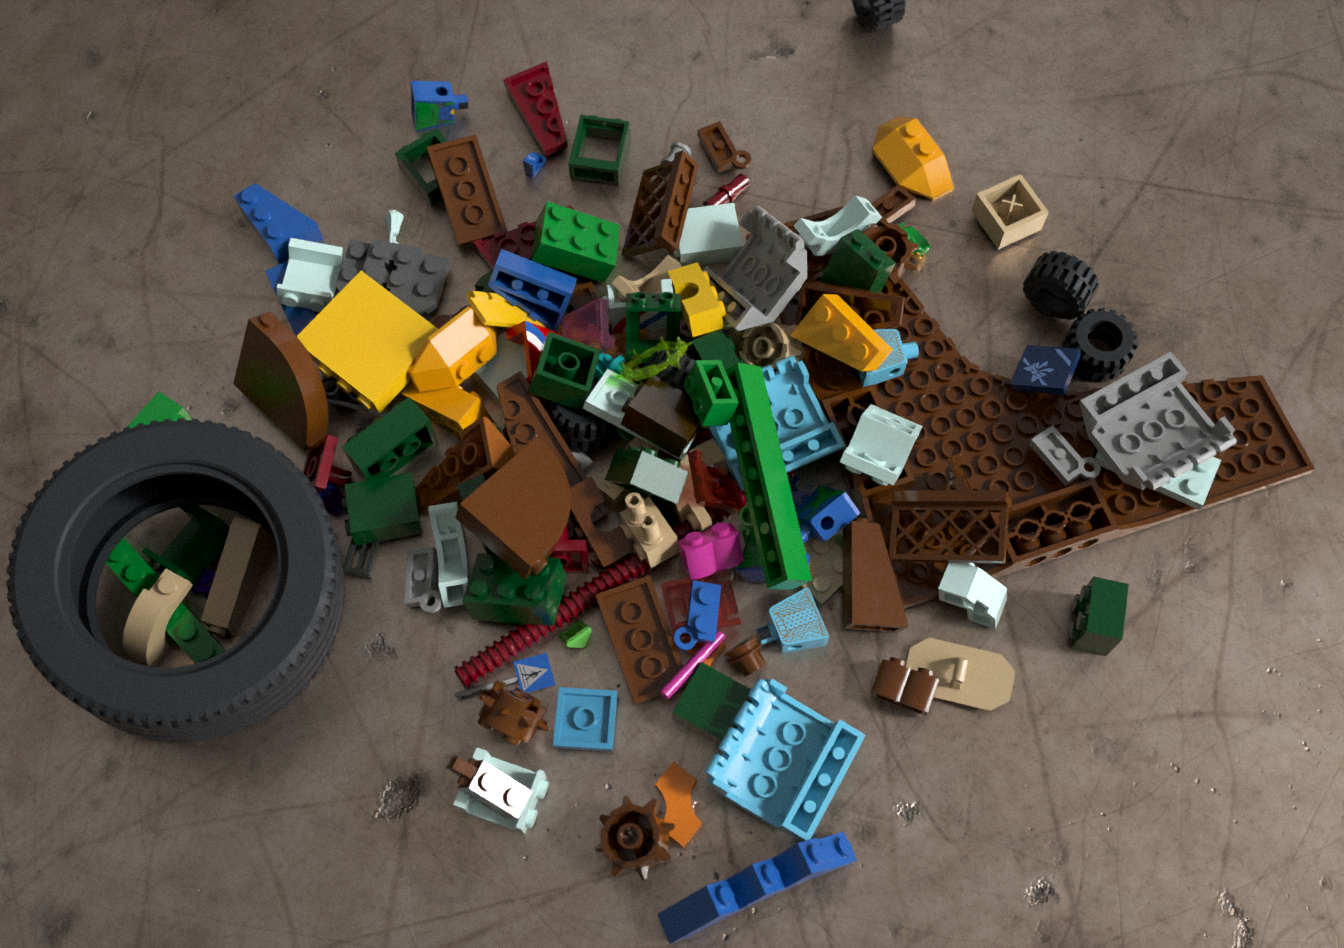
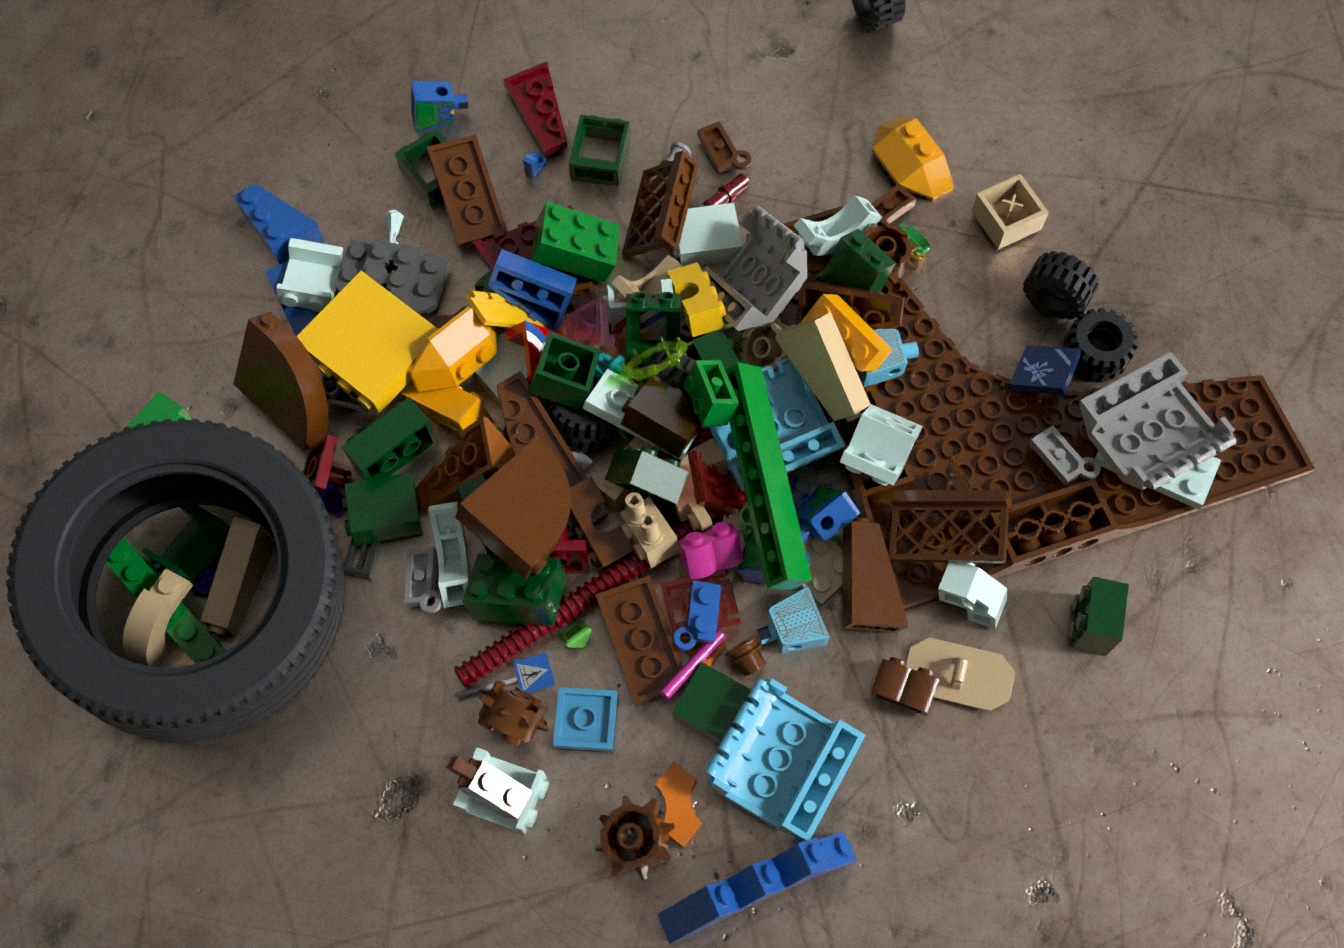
none -> tan slope [774,312,871,422]

